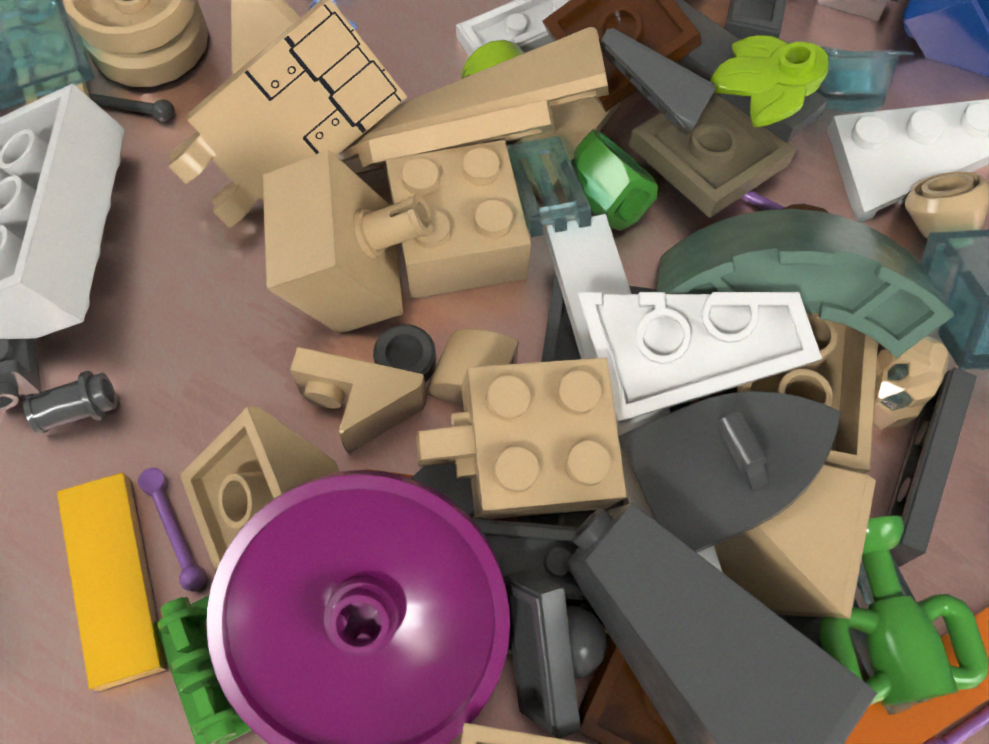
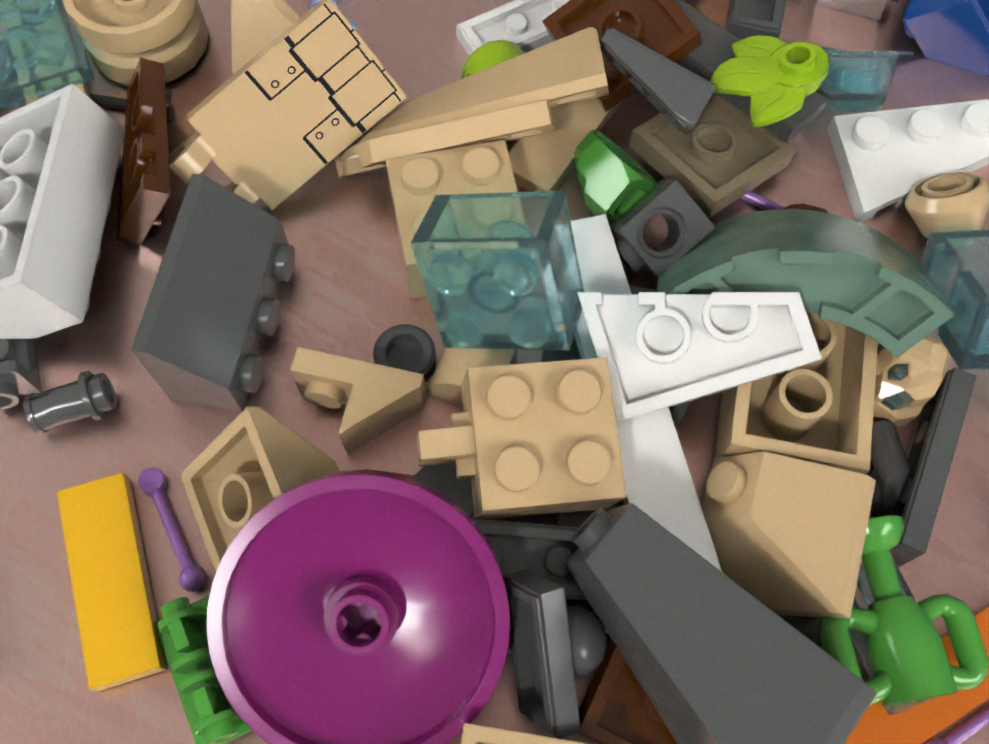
tan brick [263,150,433,334] -> none
clear light blue tile [507,137,591,237] -> none
dark grey shield [618,391,841,553] -> none
none -> reddish brown wing [116,57,172,245]
none -> dark grey slope [131,174,295,412]
none -> clear light blue brick [410,190,584,350]
none -> dark grey brick [610,179,716,277]
none -> dark grey arm [870,420,910,517]

